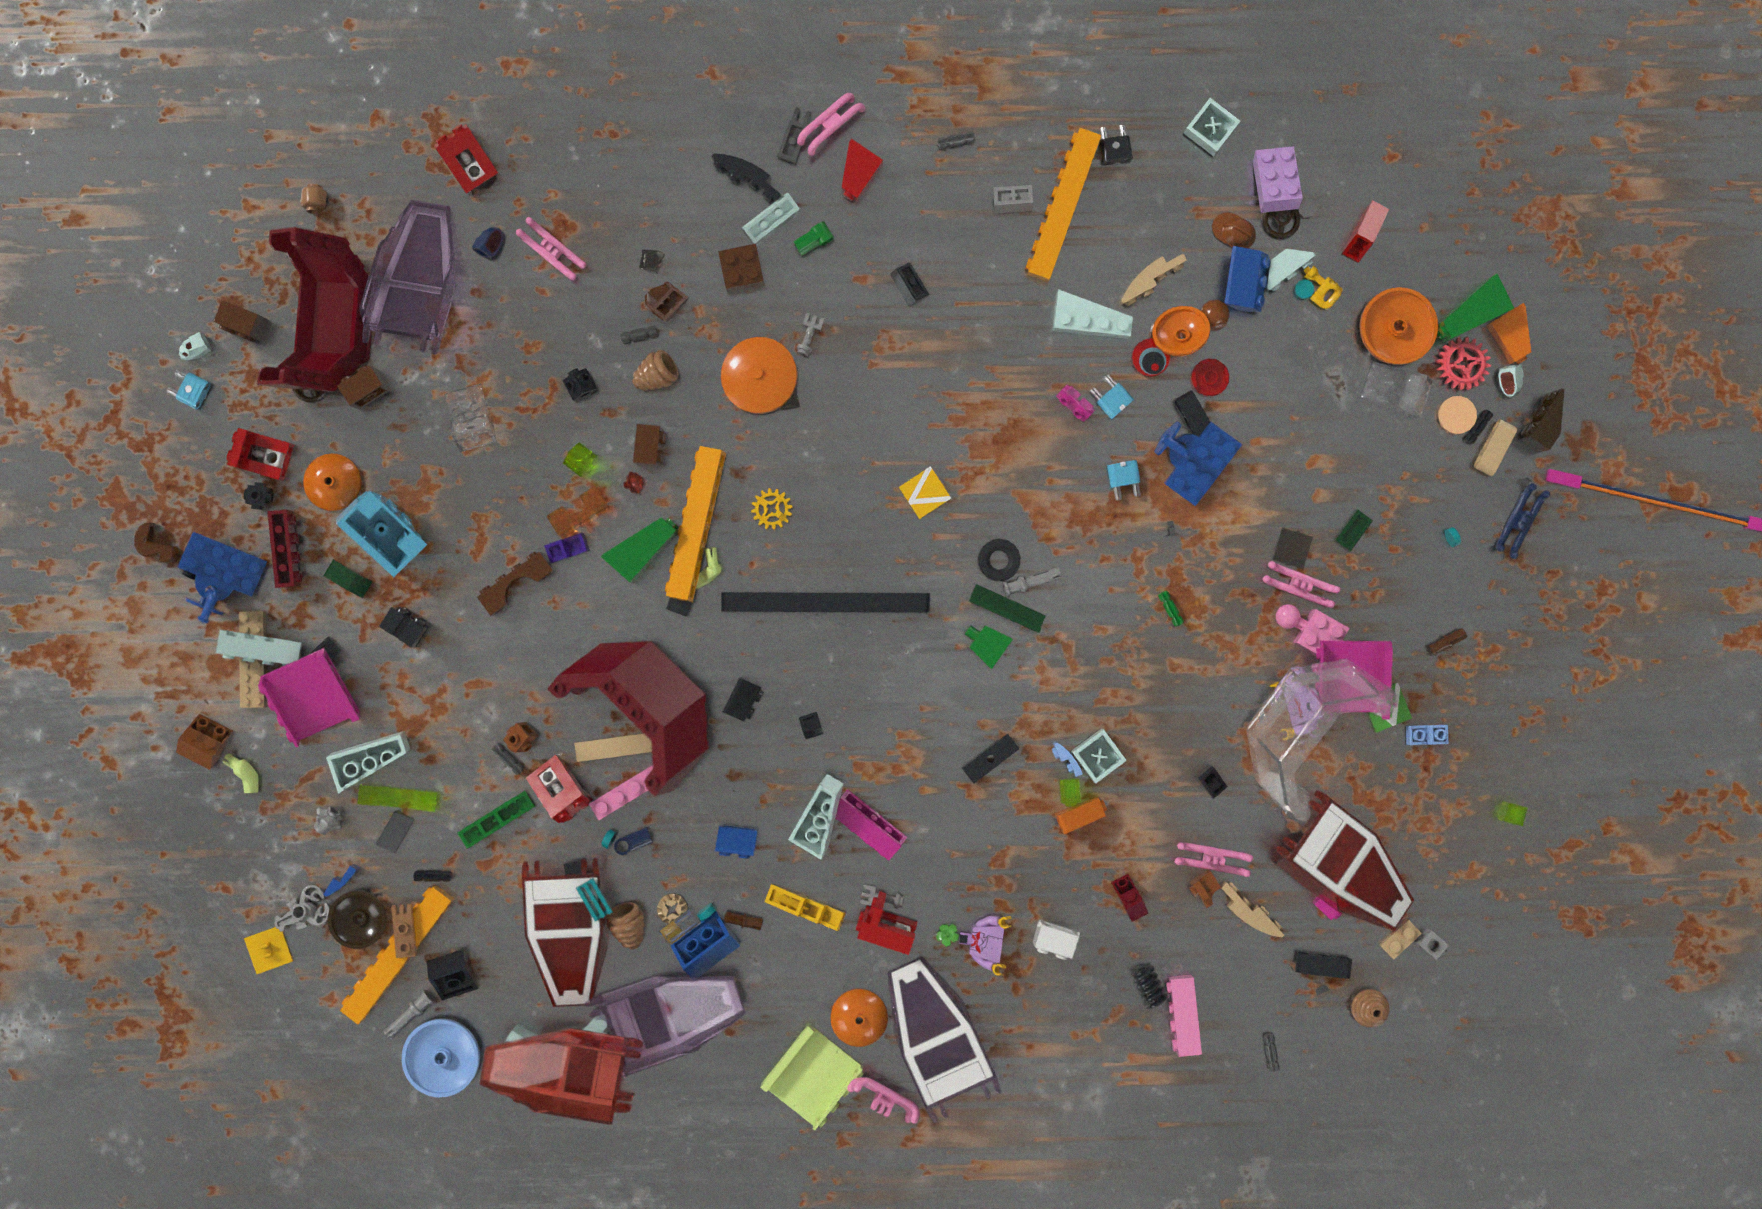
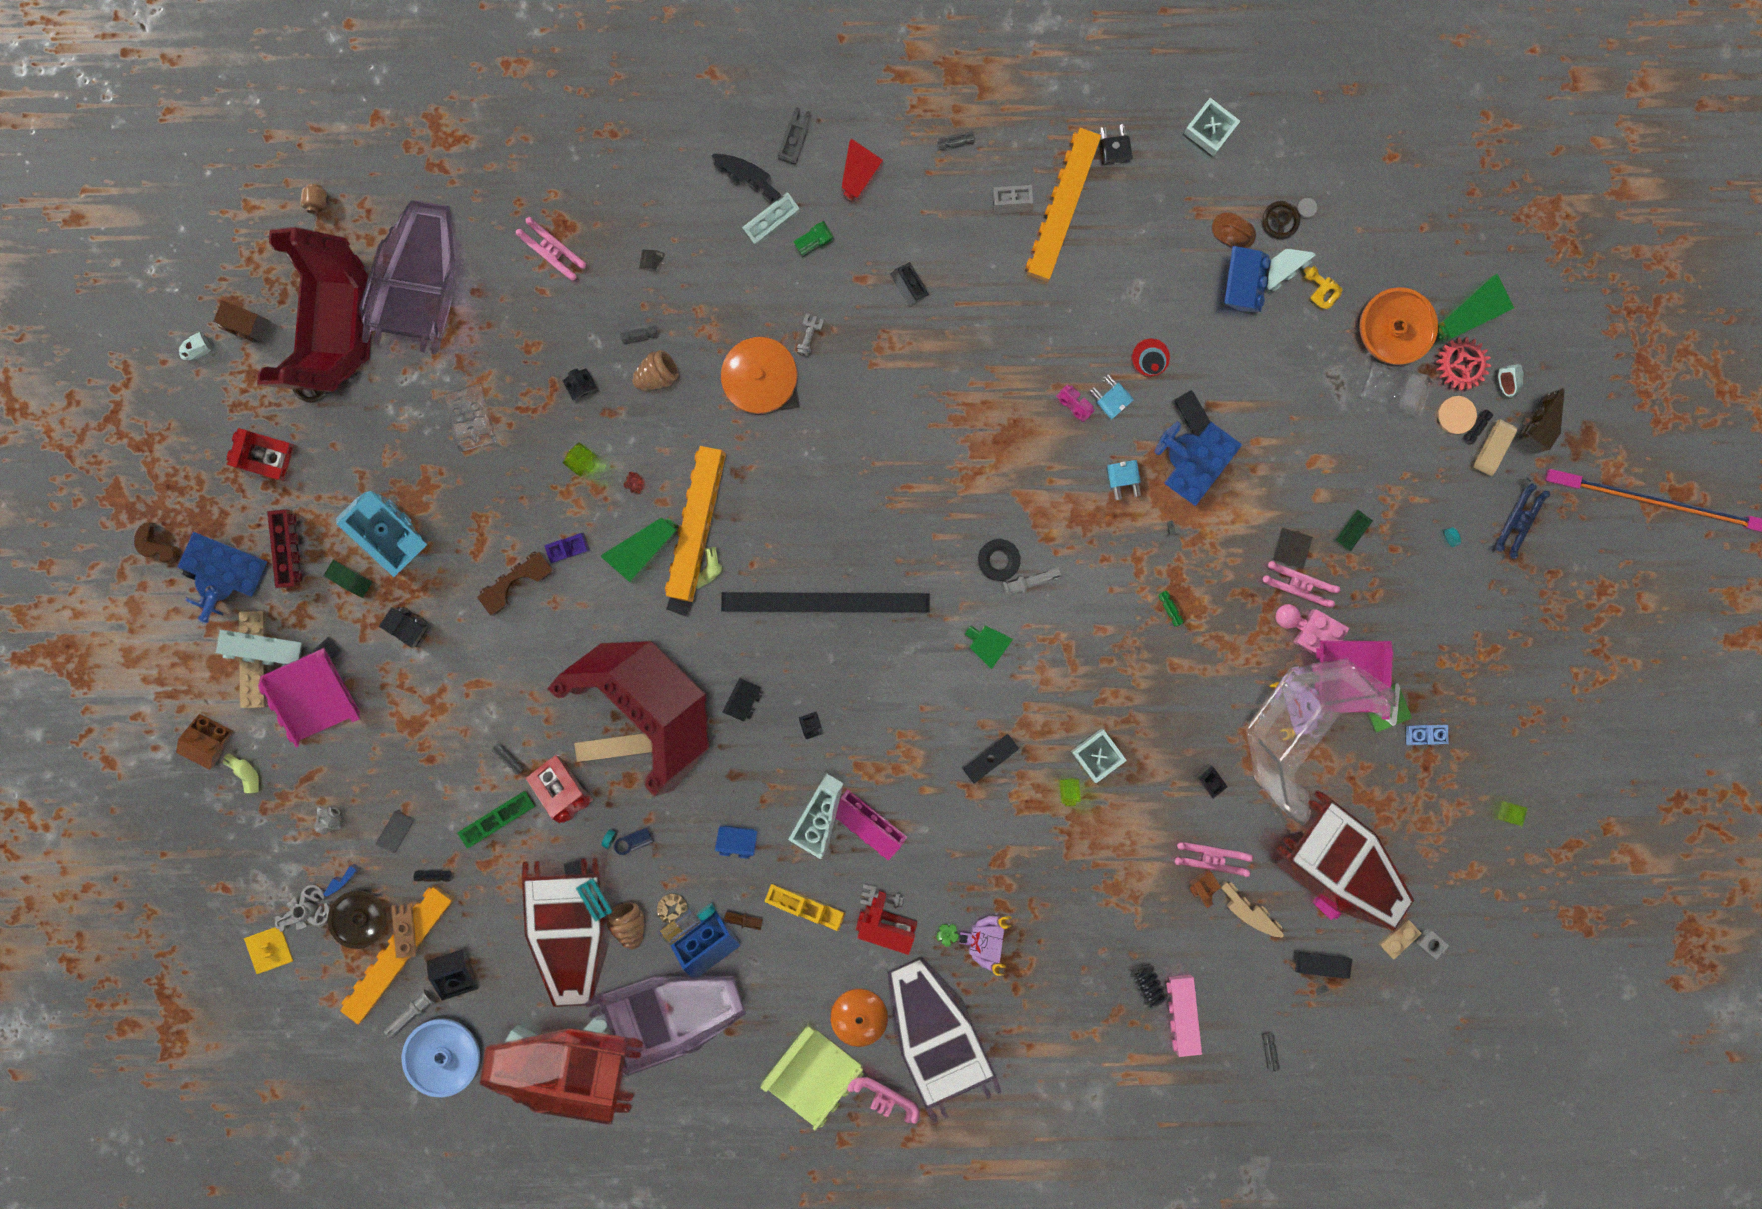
medium azure piece [167,369,211,410] -> none
black brick [243,482,274,510] -> none
orange dish [303,453,362,511] -> none
light aqua wedge [326,731,410,794] -> none
reddish brown brick [337,365,391,409] -> none
clear neon green slope [357,785,437,812] -> none
red brick [434,124,498,193] -> none
dark blue rock [472,227,503,259] -> none
dark orange brick [503,722,538,753] -> none
clear orange arch [547,486,610,537] -> none
bright pink brick [589,765,653,820] -> none
reddish brown brick [633,424,667,468] -> none
reddish brown slope [644,282,688,322] -> none
reddish brown brick [718,244,765,292] -> none
yellow gear [751,488,793,530] -> none
bright pink piece [797,93,865,156] -> none
yellow tile [899,466,951,519] -> none
dark green fence [968,584,1046,633] -> none
white brick [1032,920,1080,960] -> none
light aqua wedge [1052,289,1133,339] -> none
light blue slope [1052,742,1083,777] -> none
orange slope [1054,797,1107,834] -> none
dark red slope [1111,874,1149,922] -> none
tan slope [1120,254,1187,307] -> none
orange dish [1152,306,1210,356] -> none
red tile [1191,358,1230,397] -> none
dark orange hair [1201,299,1230,331] -> none
lavender brick [1252,146,1303,213] -> none
teal tile [1294,279,1314,299] -> none
slope [1342,200,1389,263] -> none
medium nougat piece [1351,989,1390,1028] -> none
reddish brown axle [1429,628,1467,656] -> none
orange slope [1486,303,1531,365] -> none

